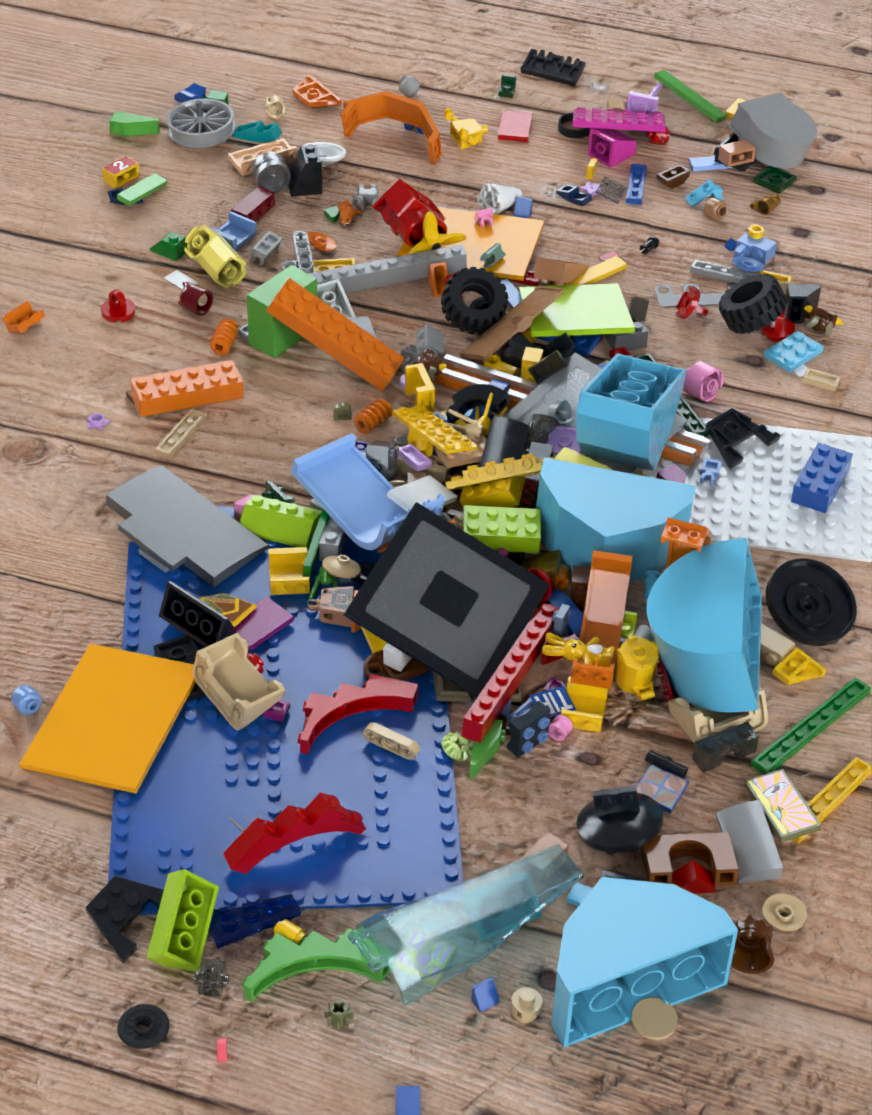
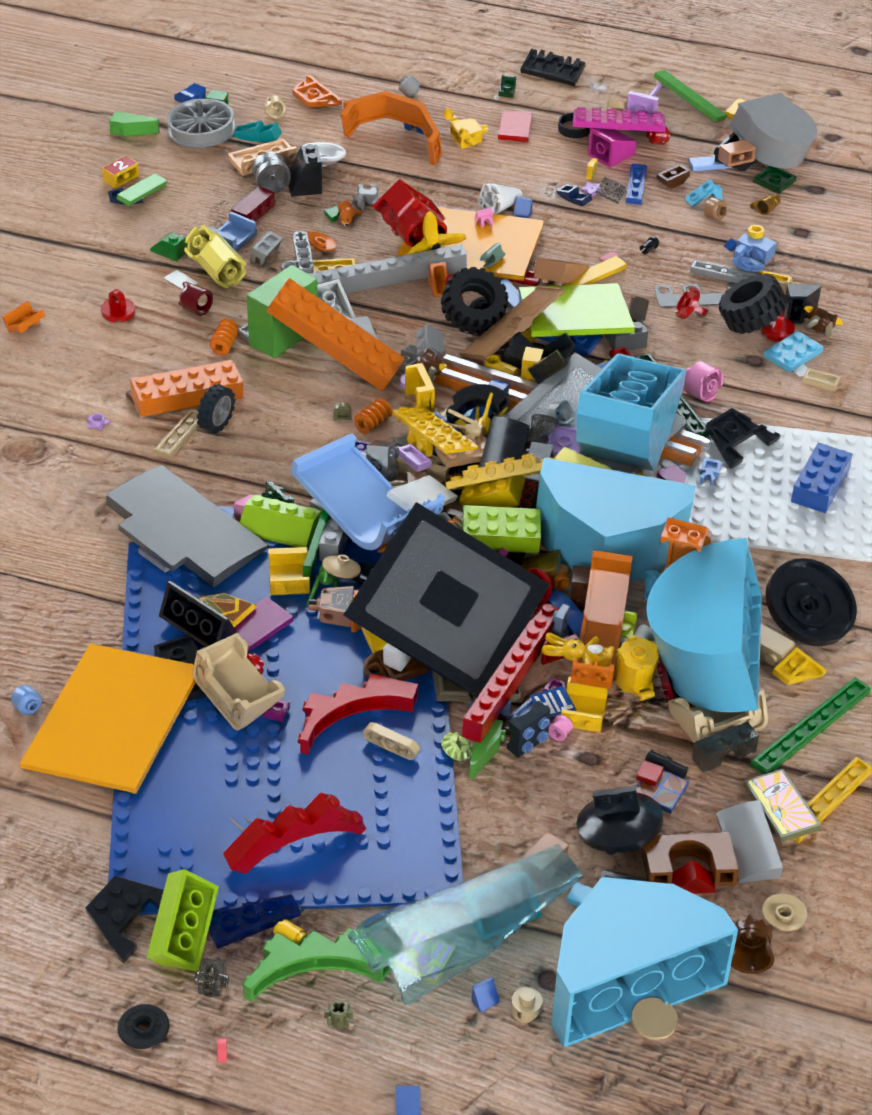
none -> black wheel [197,384,236,433]
none -> tile [636,760,664,787]

